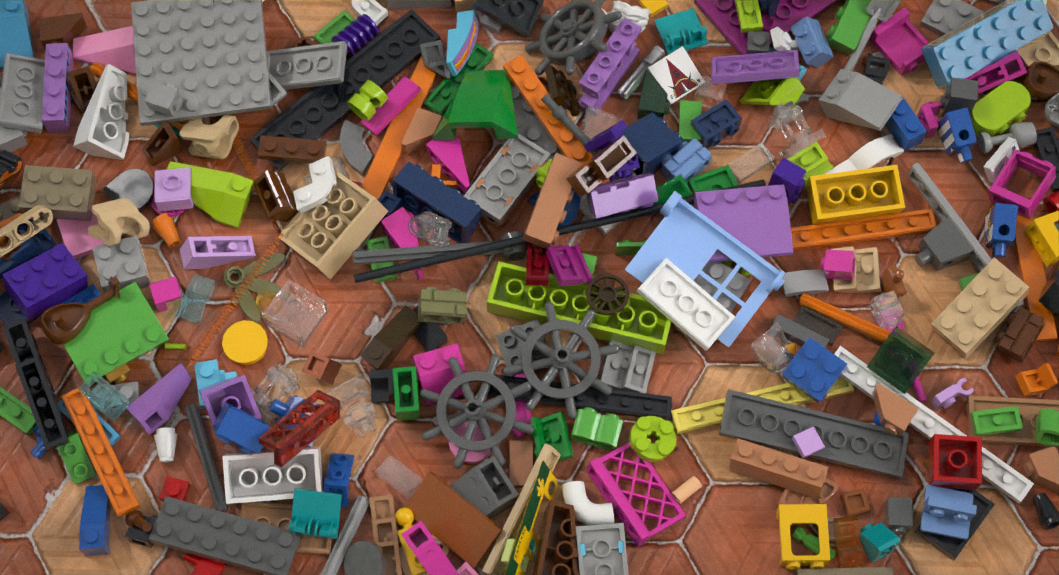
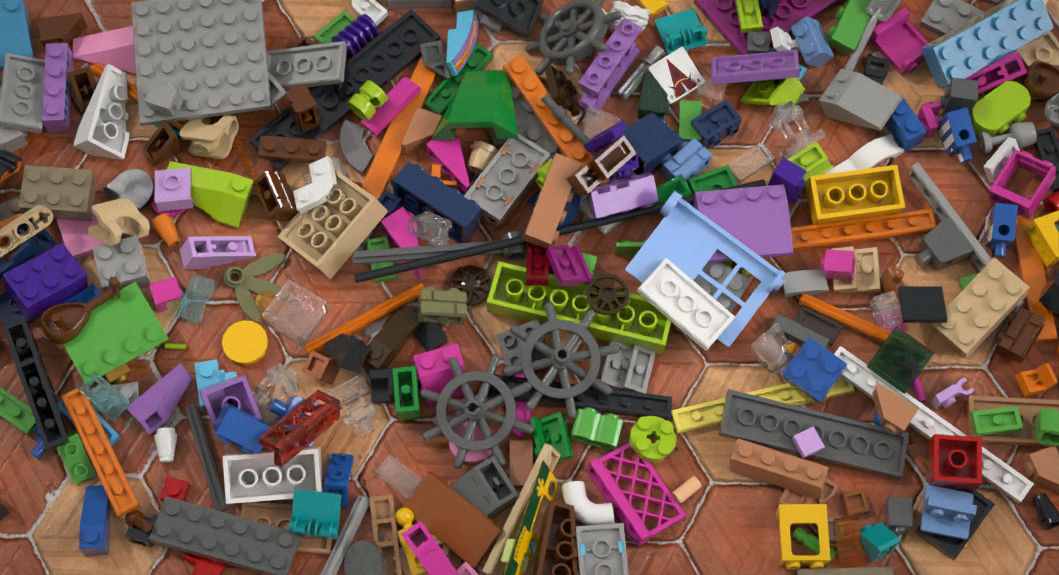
orange piece [186,233,283,370] -> none
none -> reddish brown brick [286,84,320,133]
none -> orange axle [304,283,425,356]
none -> black slope [323,333,370,373]
none -> dark brown wheel [450,265,492,306]
none -> tan piece [467,141,499,175]
none -> black piece [898,286,948,323]

